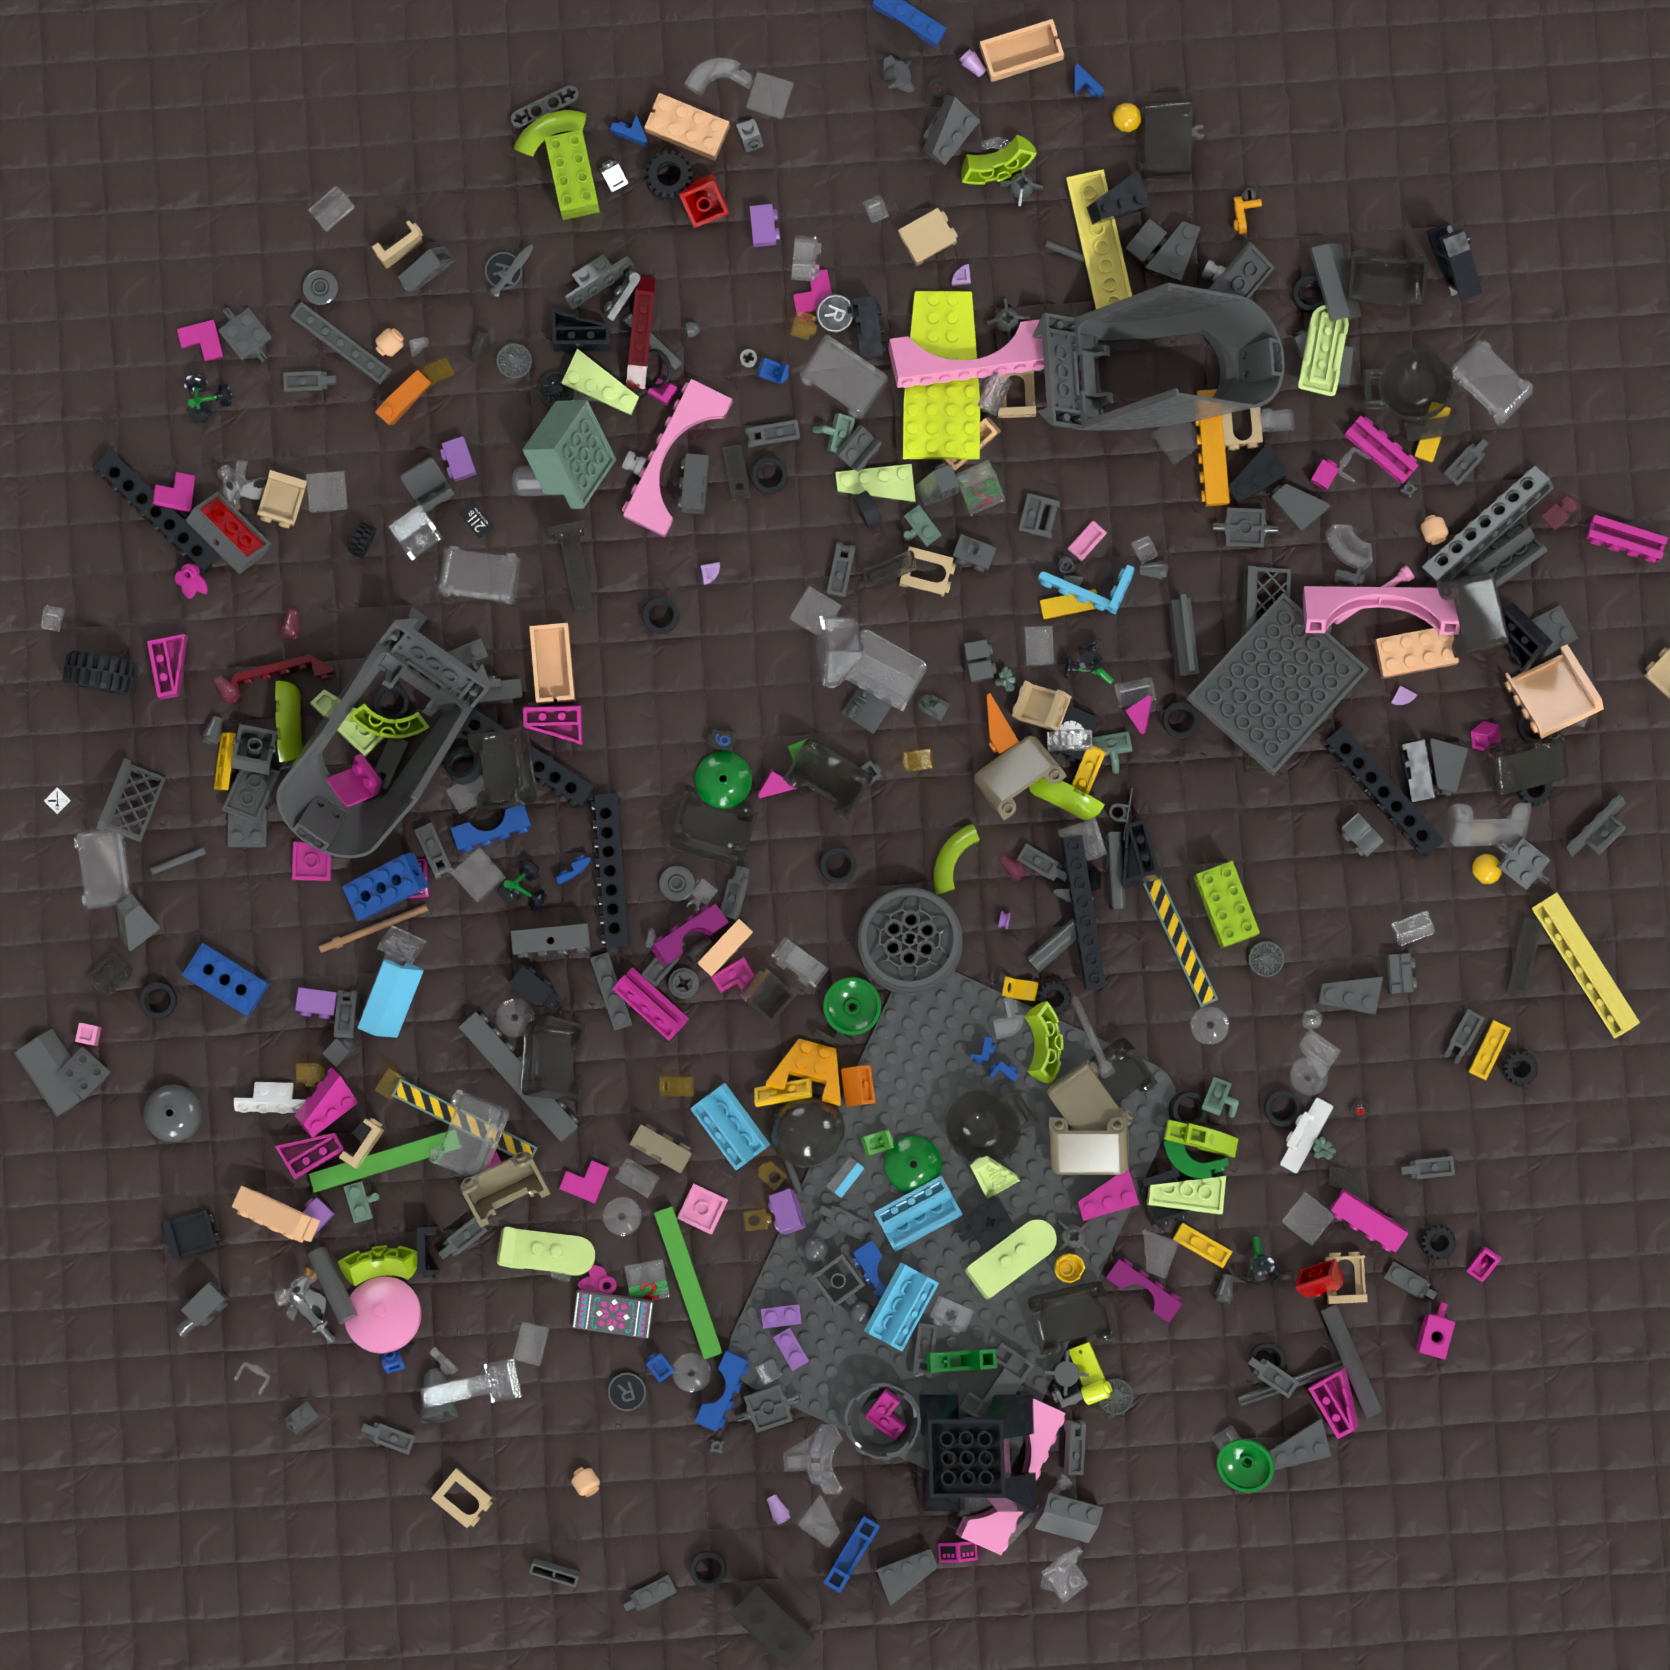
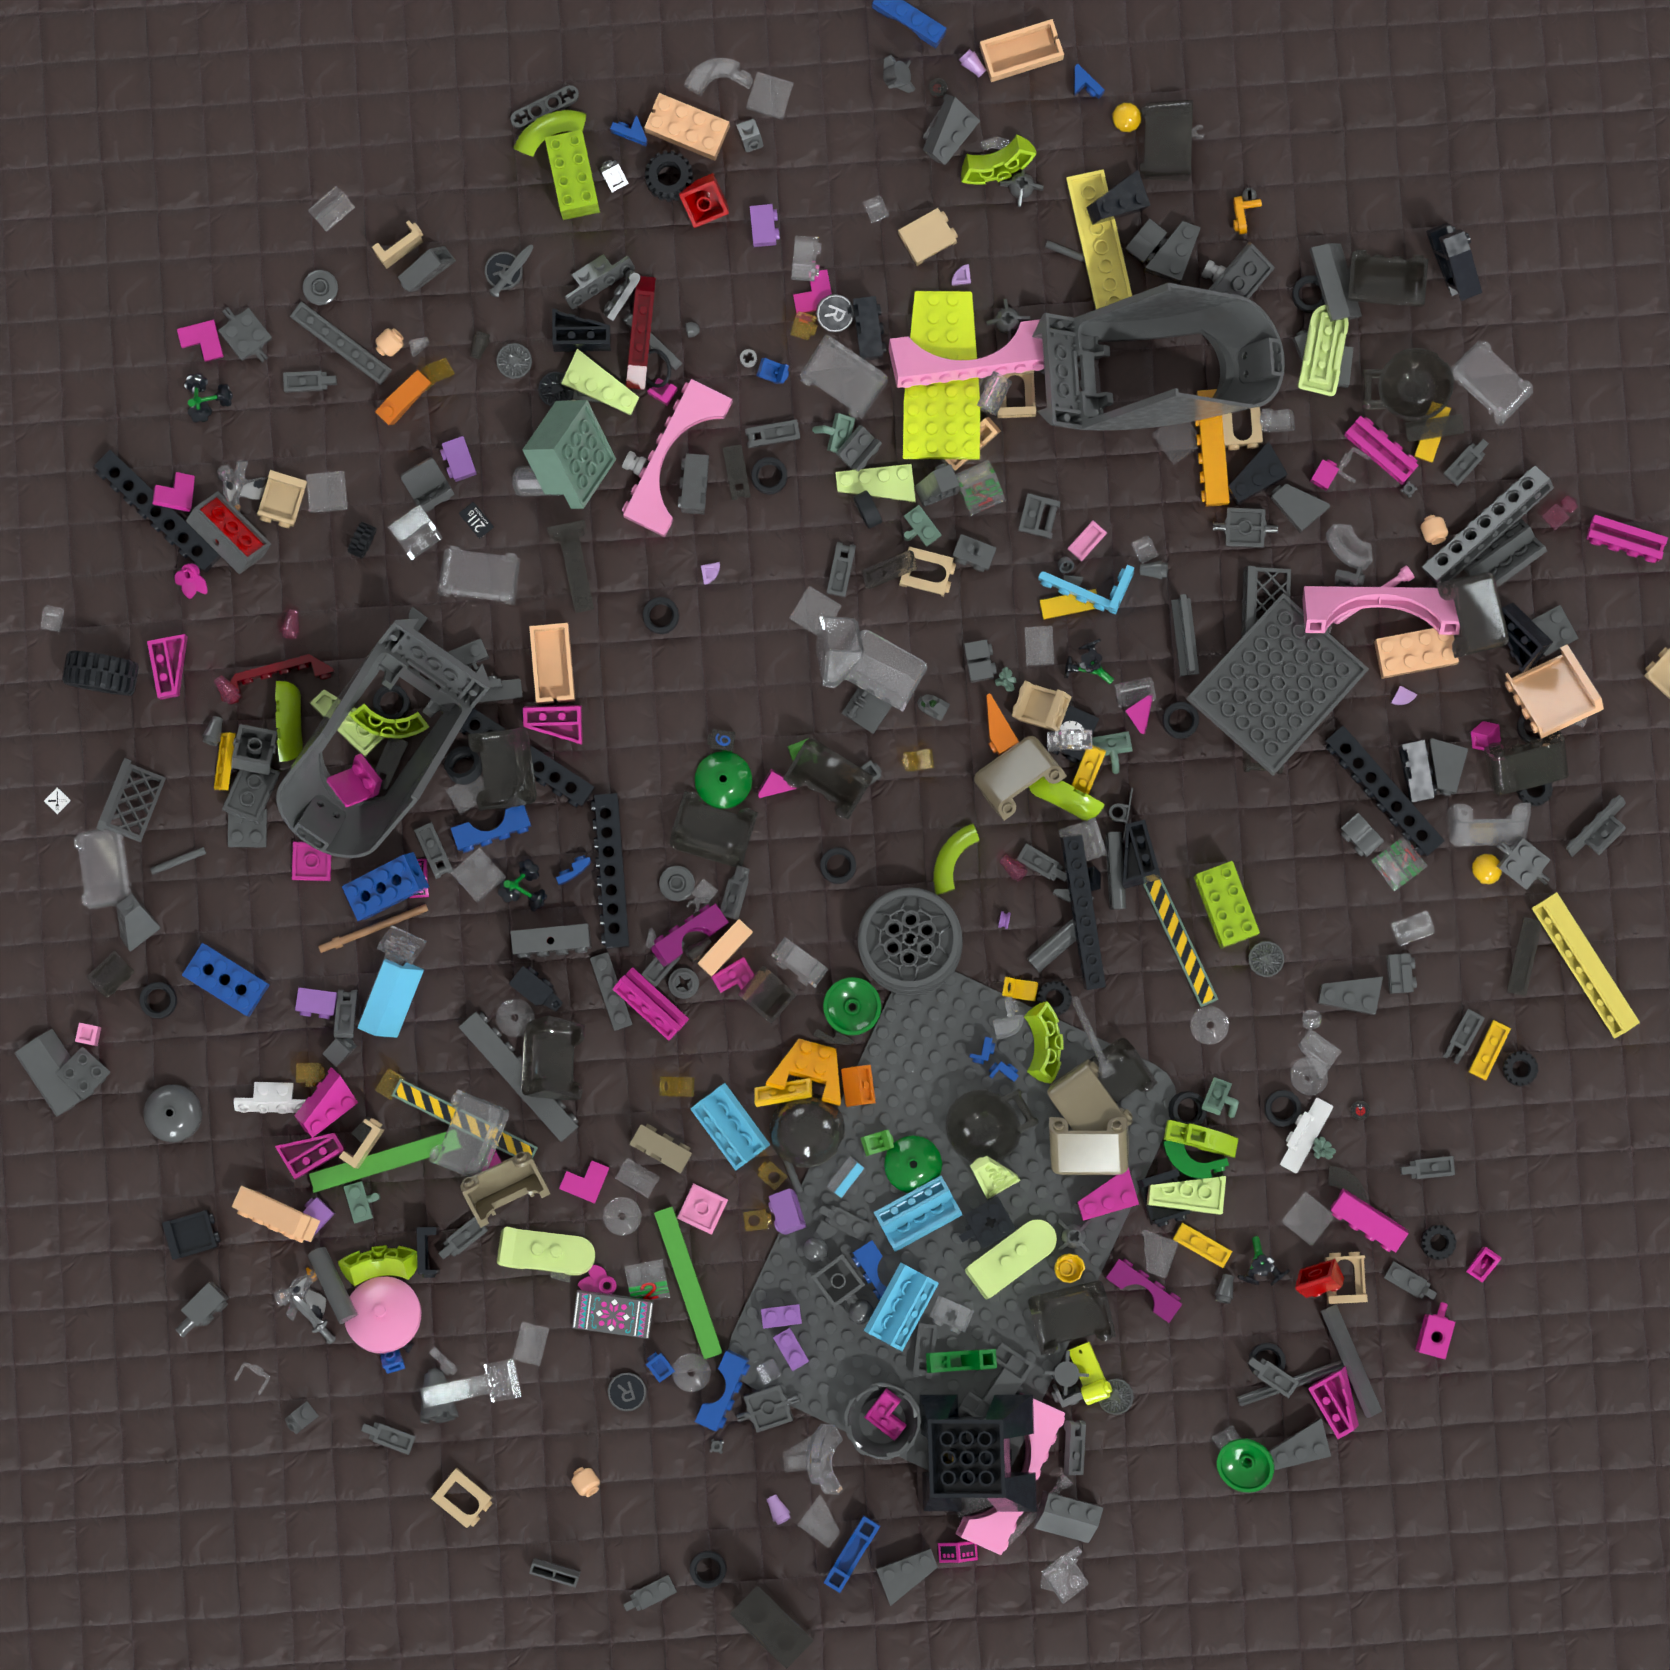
none -> clear slope [1371,837,1427,891]

